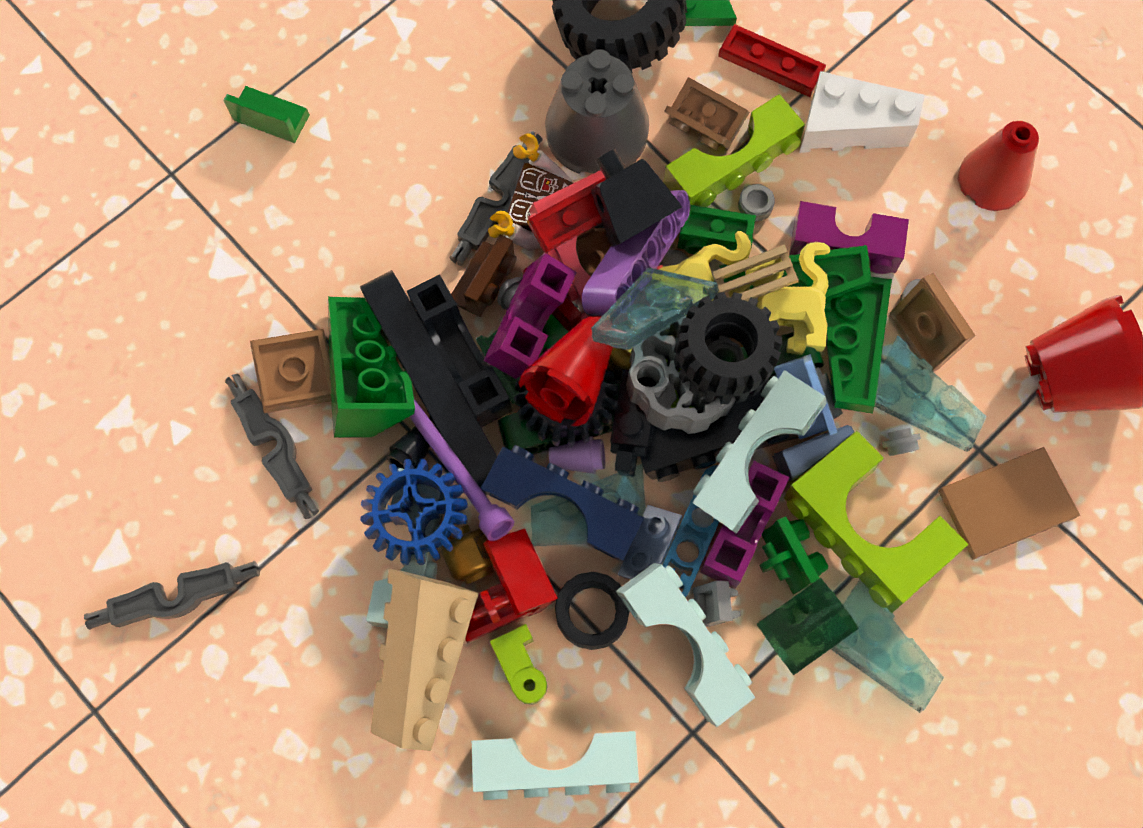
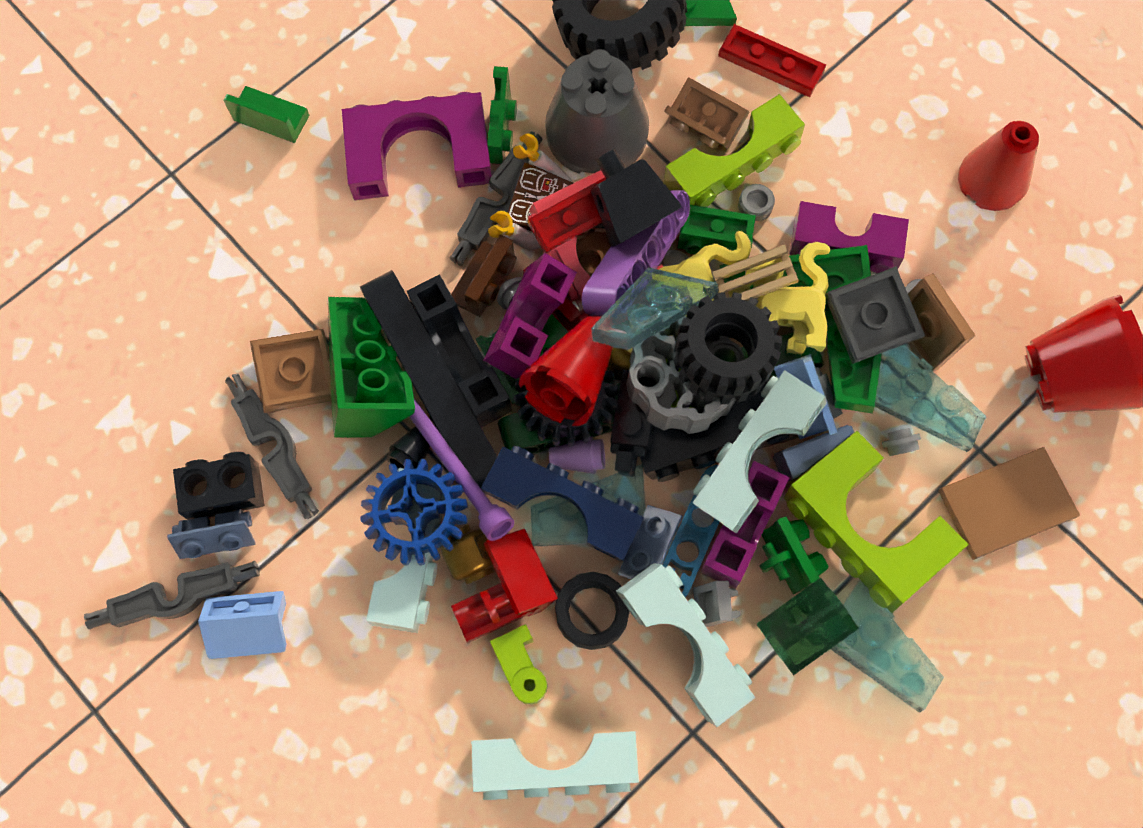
tan wedge [370,568,479,751] -> none
white wedge [799,71,925,153] -> none
none -> sand blue hinge [167,509,256,559]
none -> black brick [173,452,265,520]
none -> light blue panel [198,591,287,659]
none -> magenta arch [341,92,492,201]
none -> green wing [487,66,517,164]
none -> dark grey tile [825,267,925,364]

